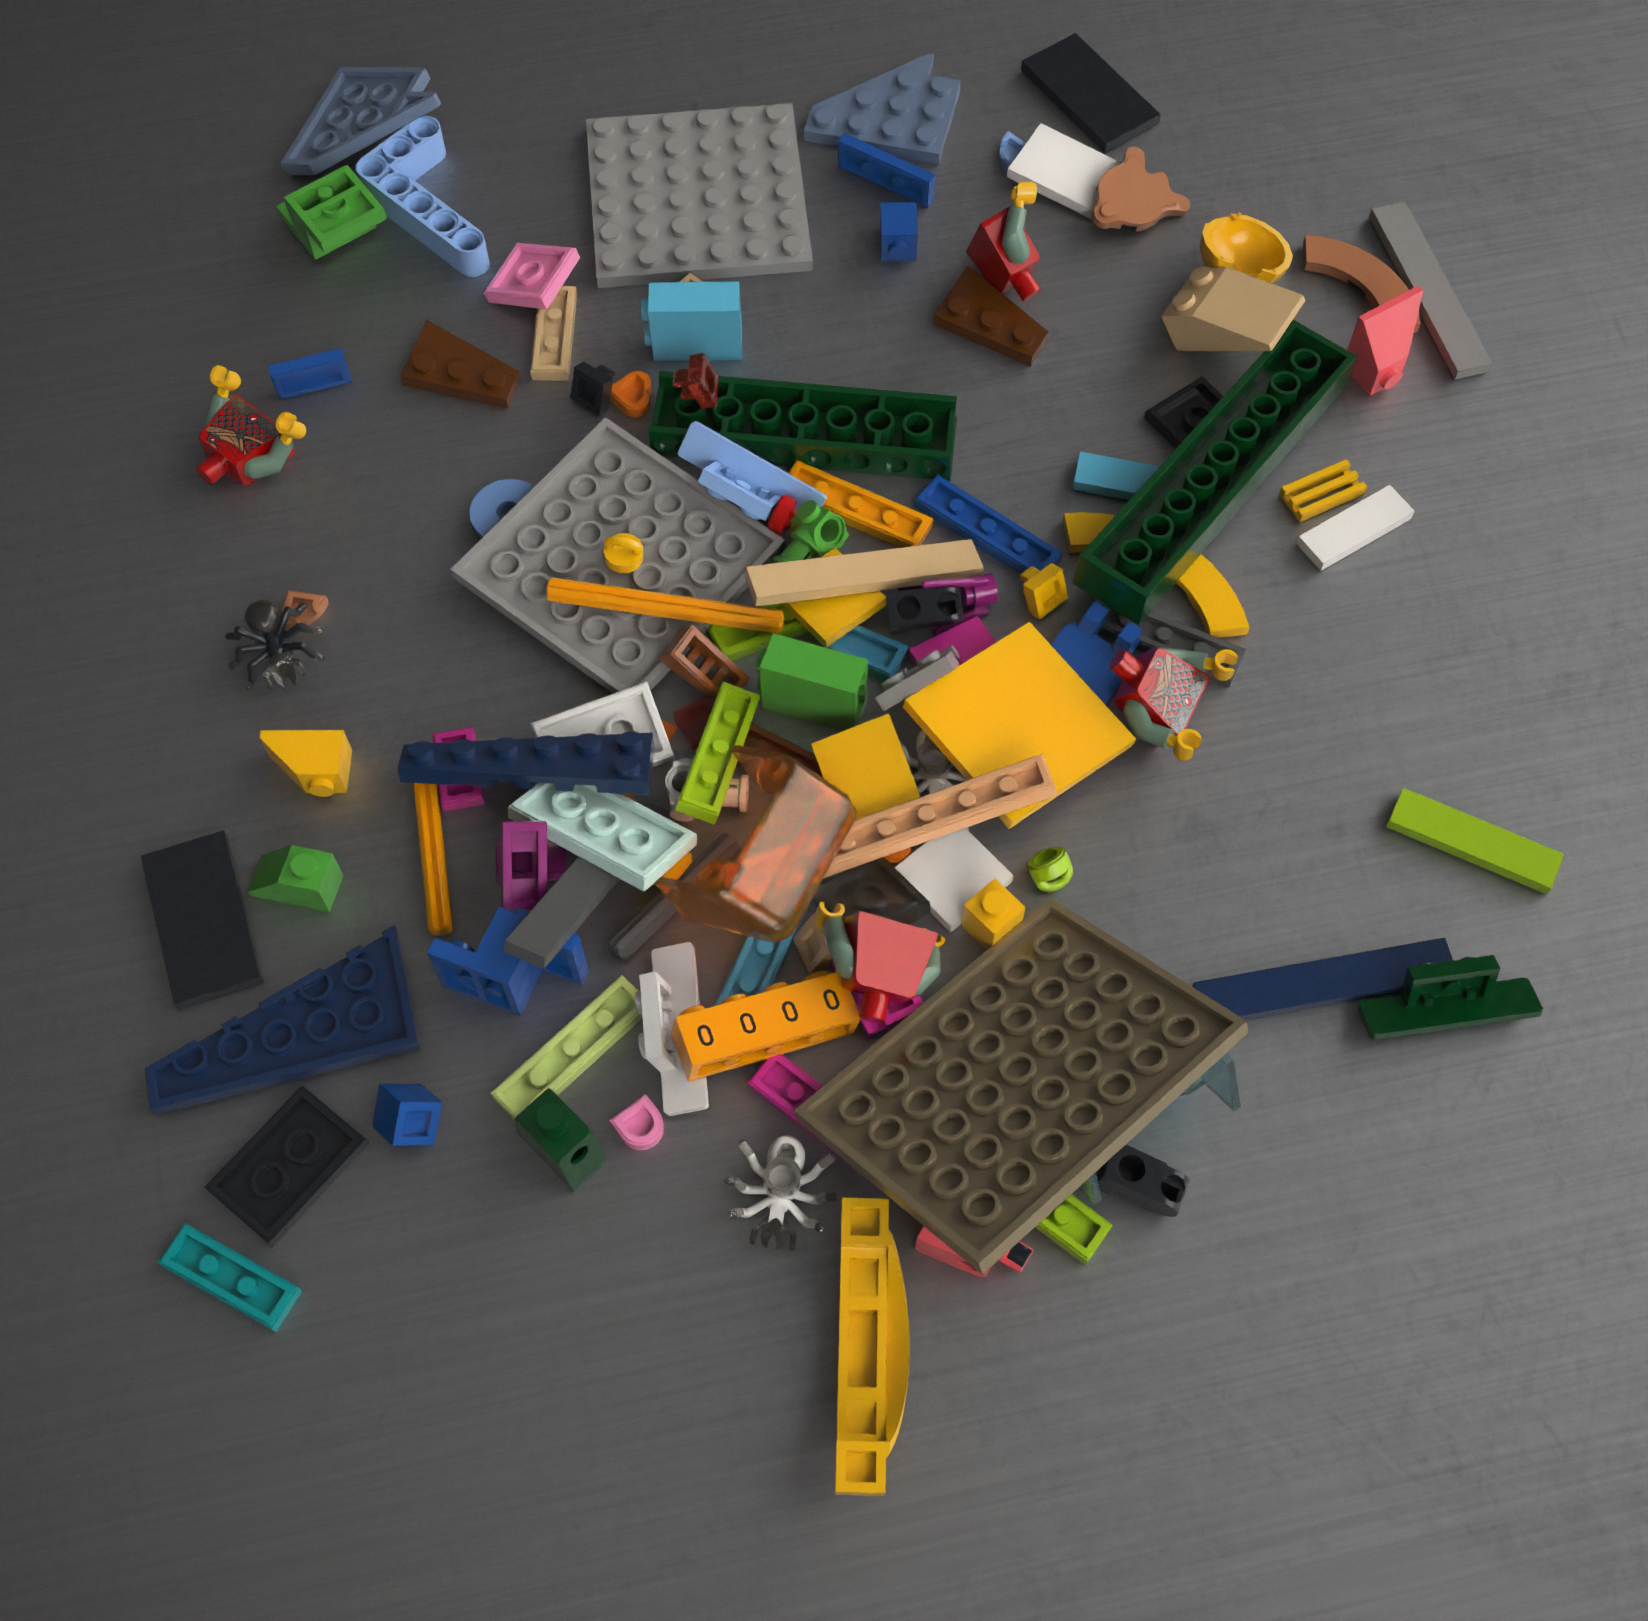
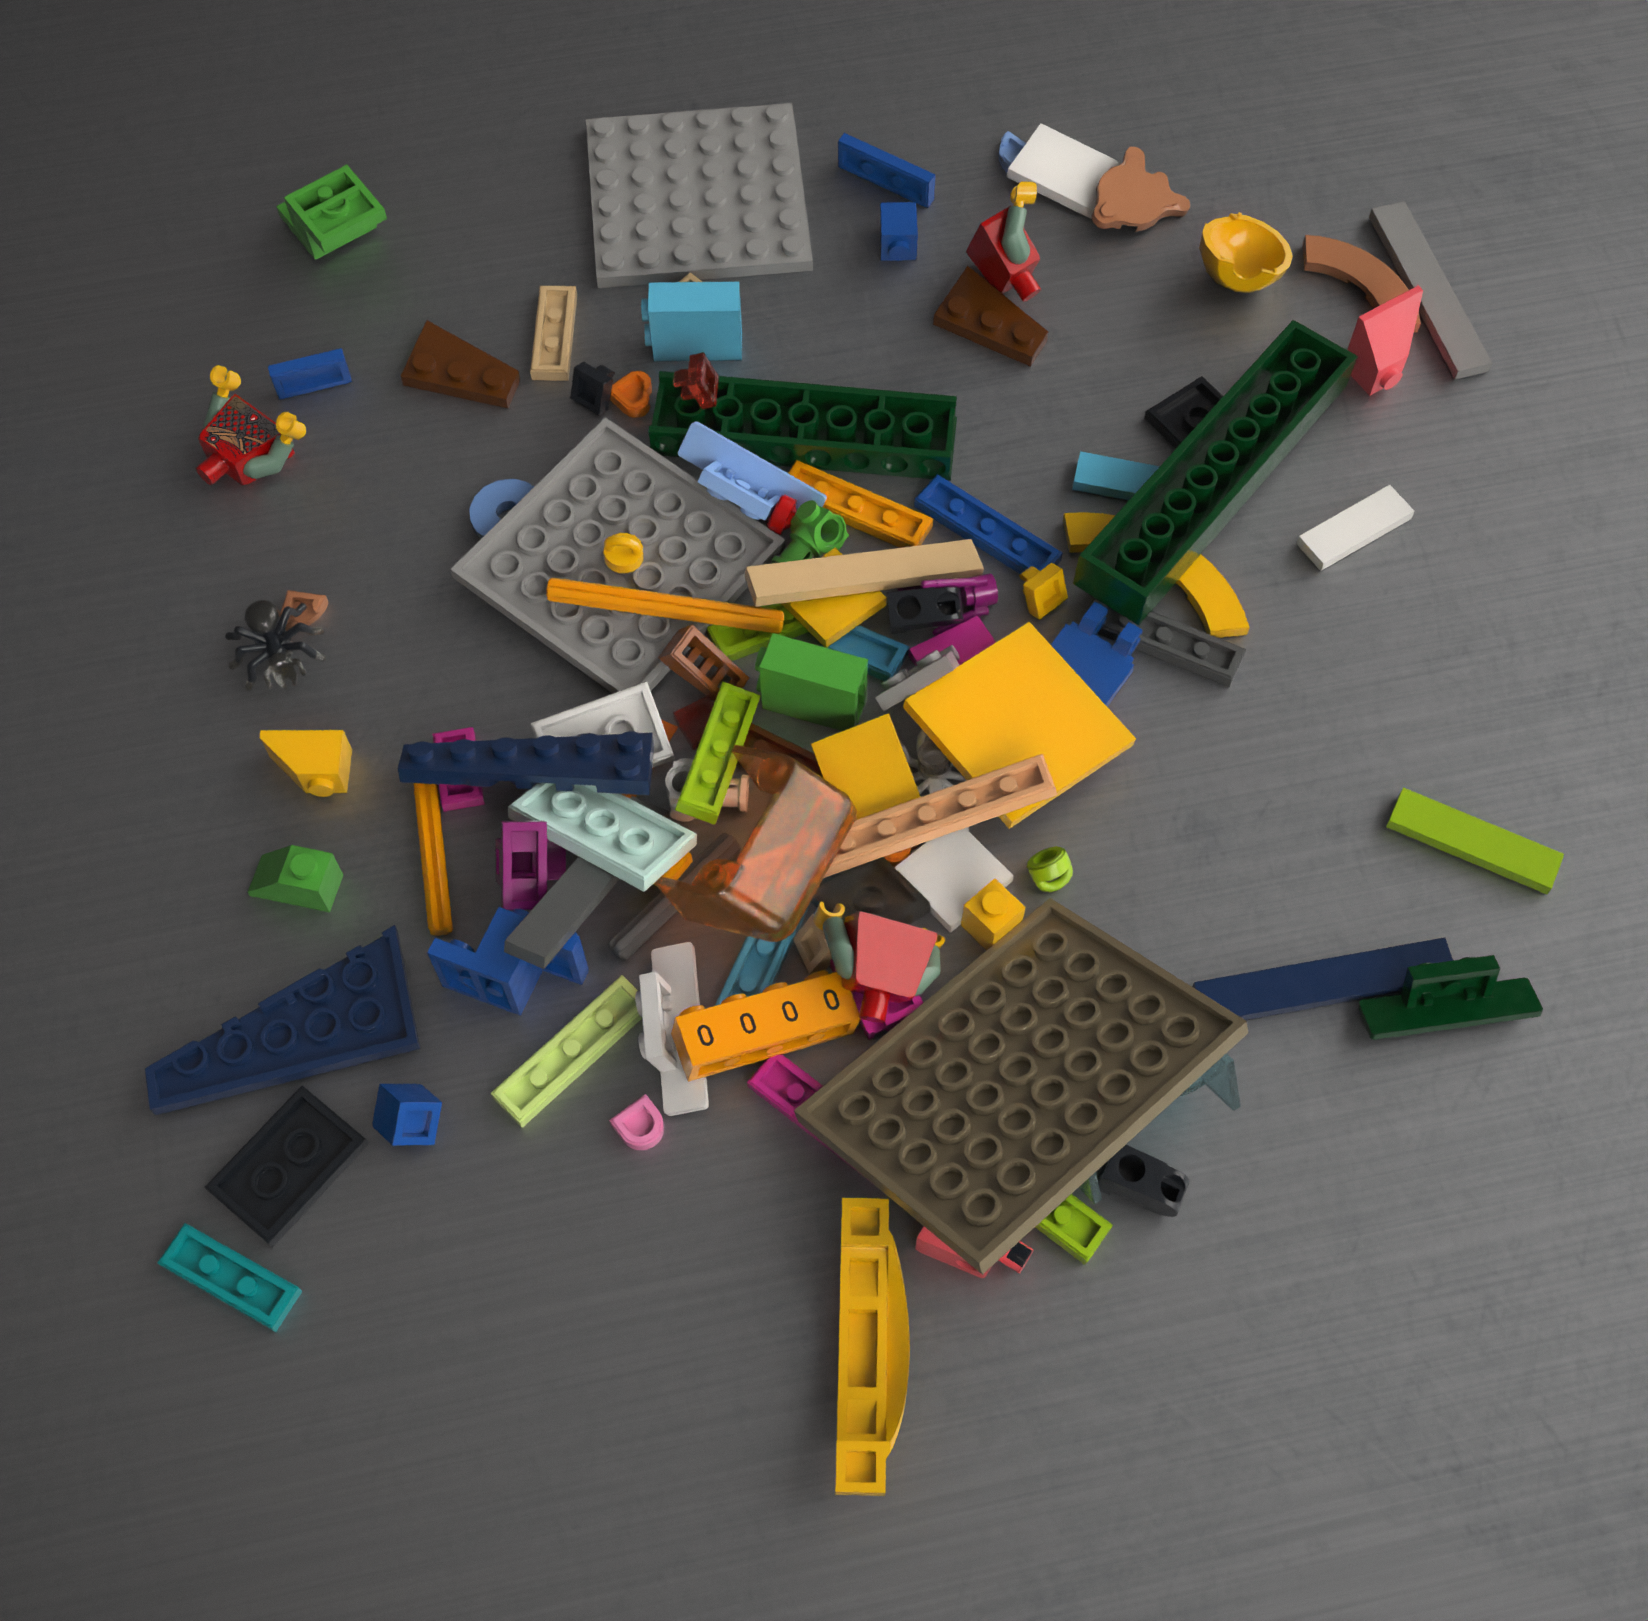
black tile [141,830,264,1010] -> none
sand blue wing [280,67,441,175] -> none
light blue beam [356,116,490,277] -> none
bright pink tile [483,242,580,309] -> none
dark green torso [515,1088,607,1192] -> none
animal [724,1135,837,1251] -> none
sand blue wing [804,53,961,165] -> none
black tile [1021,33,1161,152] -> none
torso [1109,647,1238,761] -> none
tan slope [1161,266,1305,351] -> none
yellow tile [1279,459,1367,523] -> none

